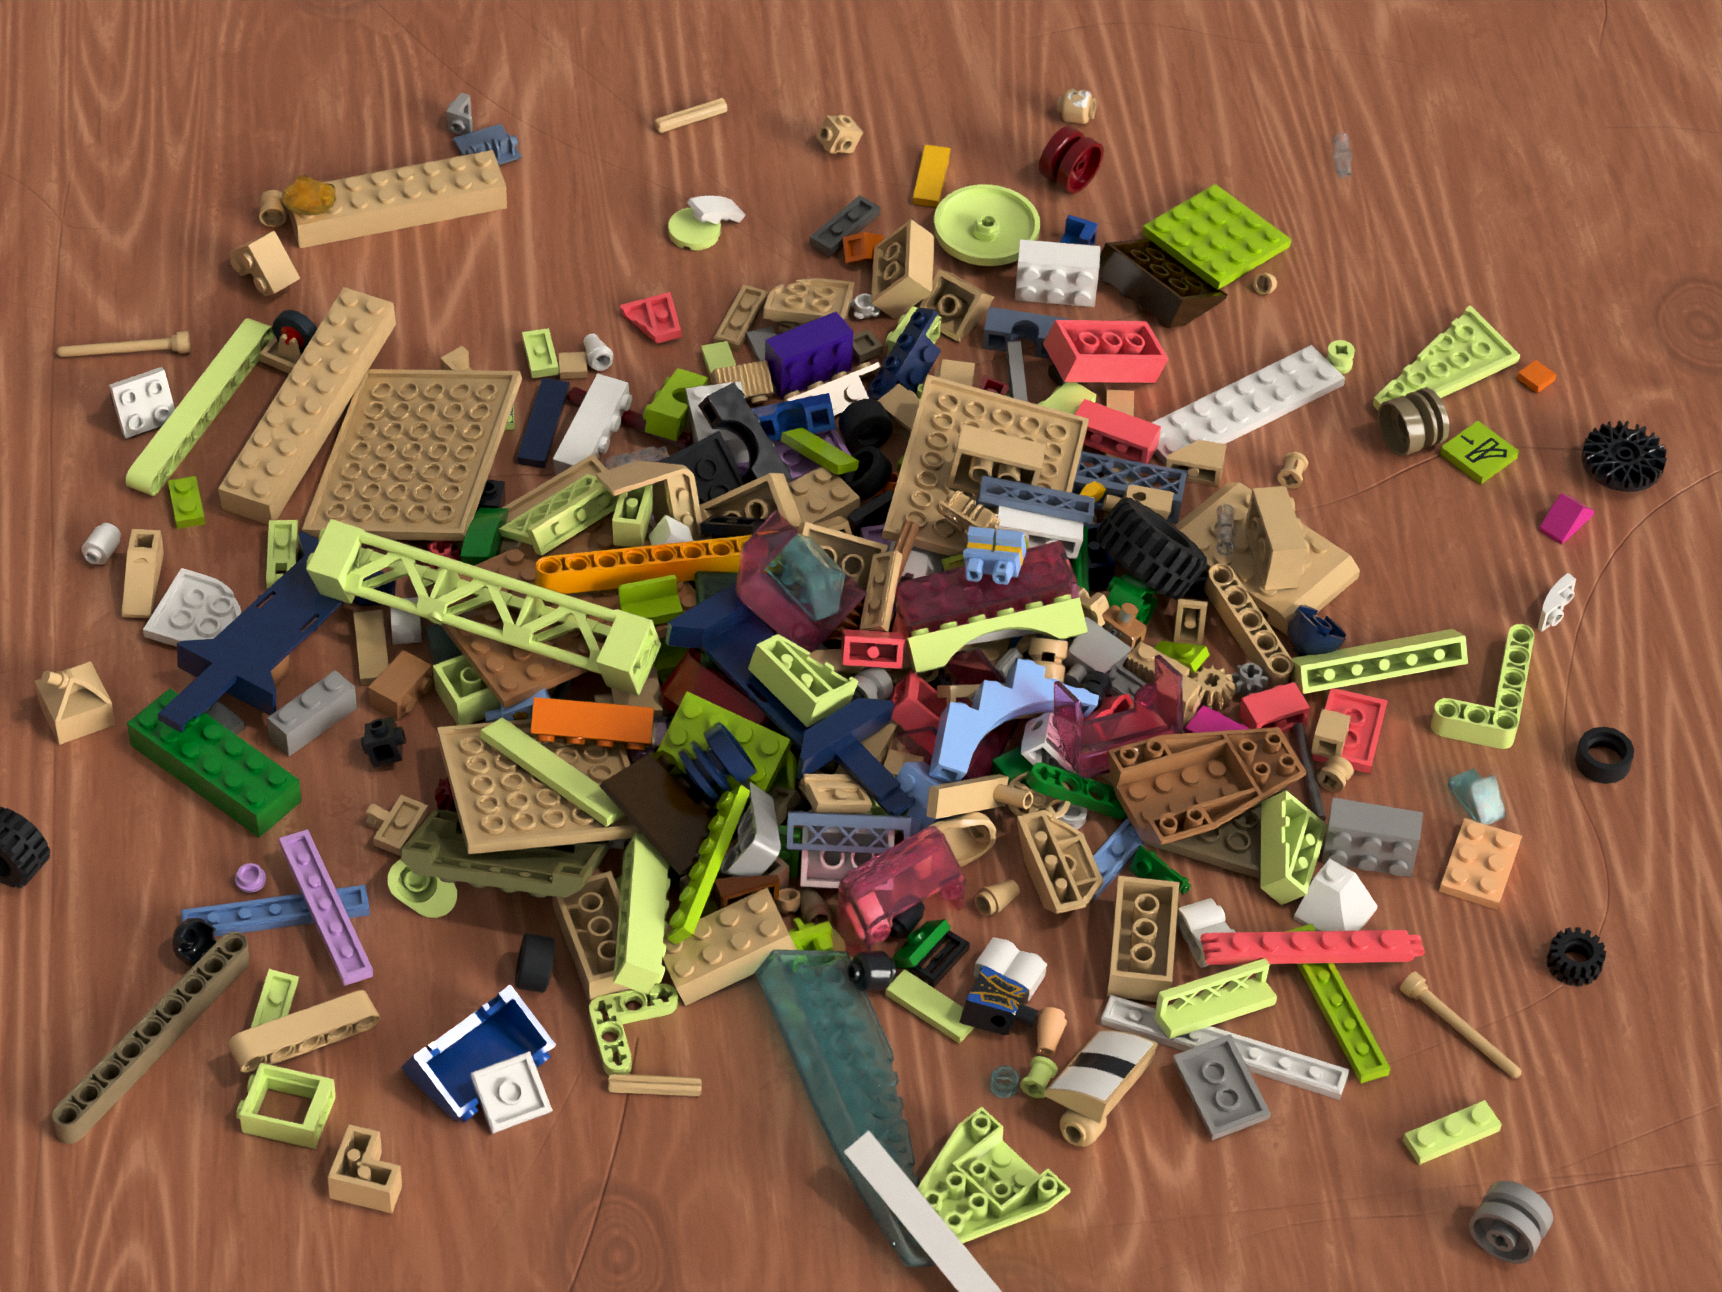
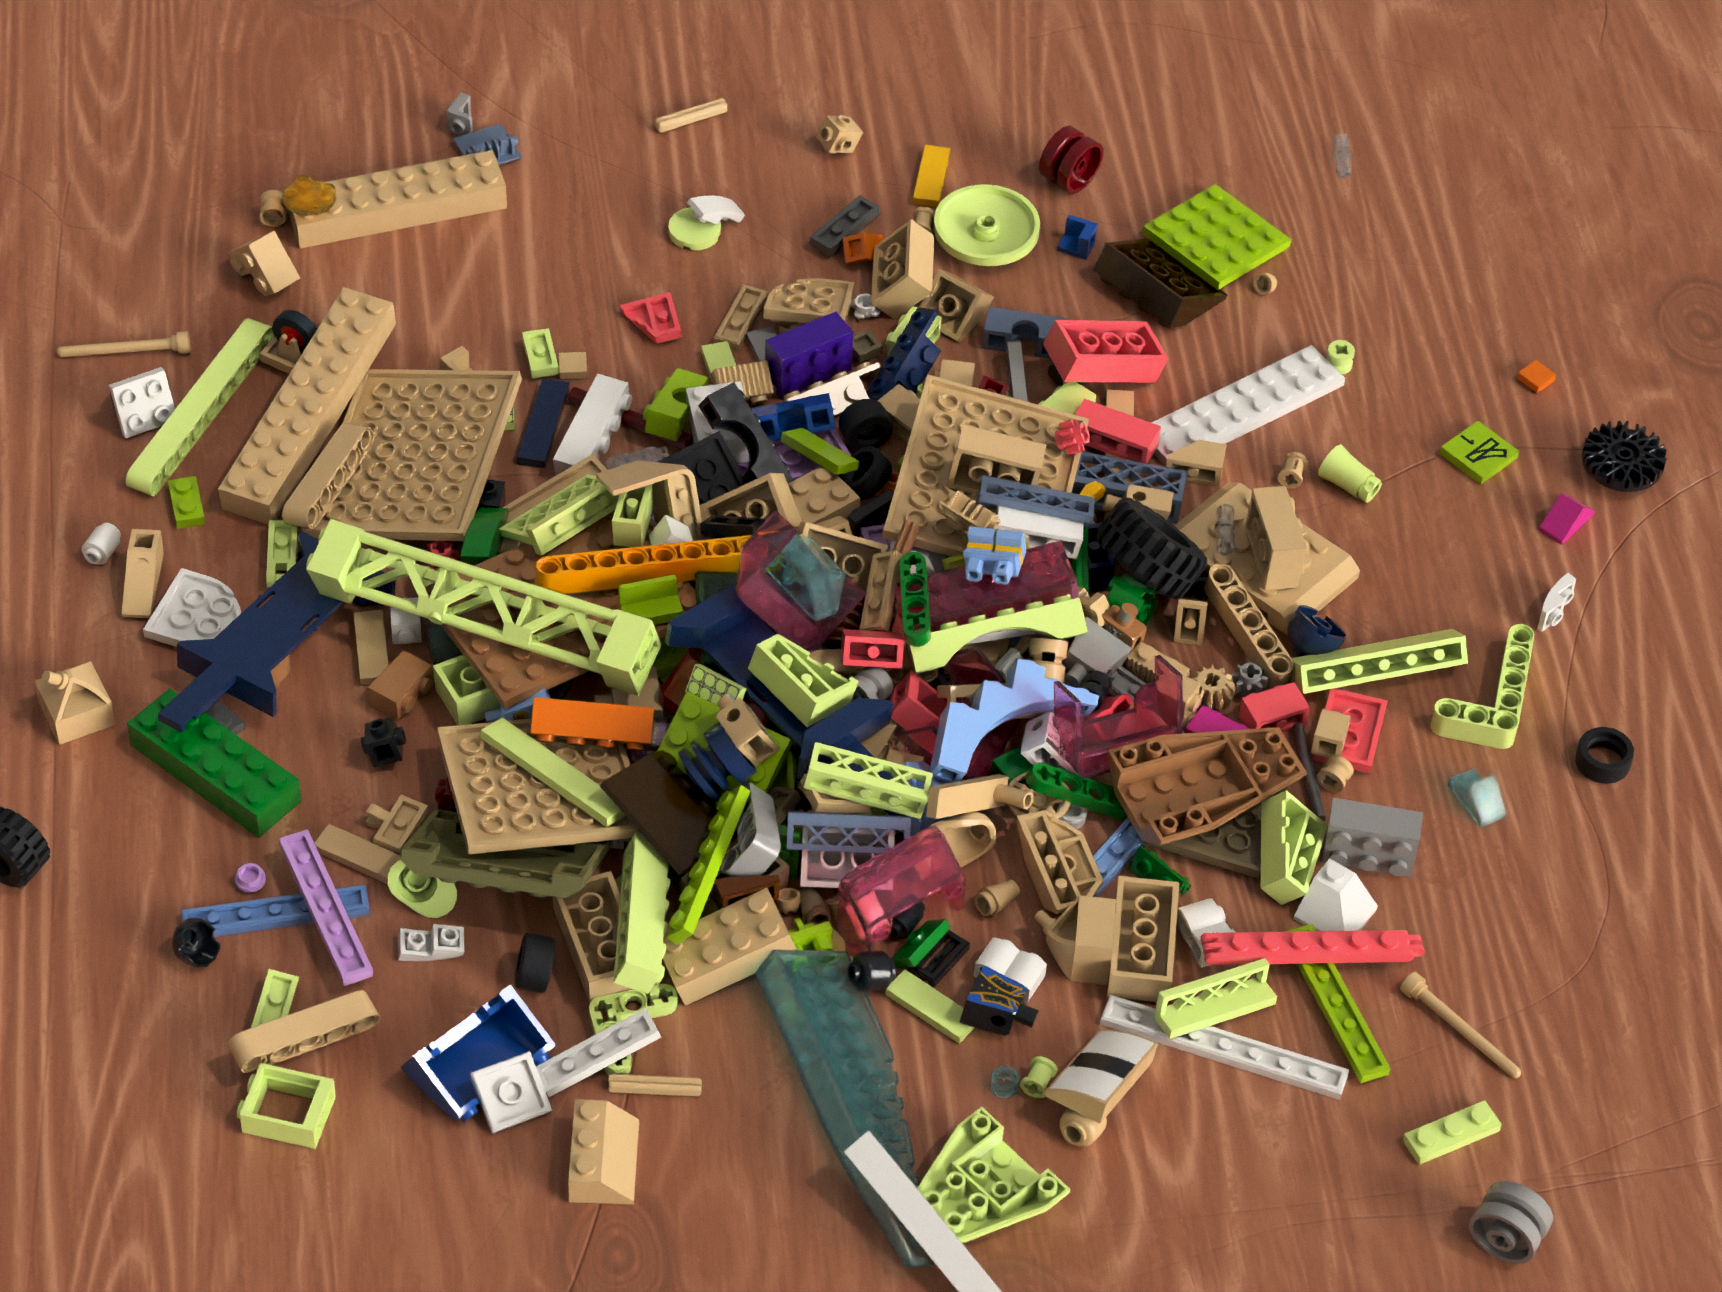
dark tan beam [52,932,250,1144] -> none
light grey brick [267,670,357,757] -> none
tan brick [328,1124,402,1213] -> none
white cone [583,334,613,371] -> none
white brick [1015,239,1101,307] -> none
light nougat cone [1036,1007,1067,1056] -> none
tan head [1057,89,1096,124] -> none
lime plate [1154,641,1210,673] -> none
light grey plate [1173,1034,1271,1141] -> none
yellowish green wing [1373,305,1520,410] -> none
dark tan wheel [1378,387,1450,457] -> none
light nougat plate [1439,818,1522,910] -> none
black tyre [1547,927,1606,986] -> none
none -> tan beam [282,423,374,529]
none -> tan tile [314,824,401,884]
none -> white slope [398,924,464,961]
none -> white plate [536,1008,661,1097]
none -> tan slope [568,1099,639,1205]
none -> yellowish green tile [685,664,747,705]
none -> tan torso [716,694,780,767]
none -> yellowish green fence [803,742,933,819]
none -> green beam [899,552,931,647]
none -> tan bush [913,207,935,234]
none -> tan piece [1034,895,1116,985]
none -> coral gear [1055,419,1090,455]
none -> yellowish green plant [1318,444,1382,503]

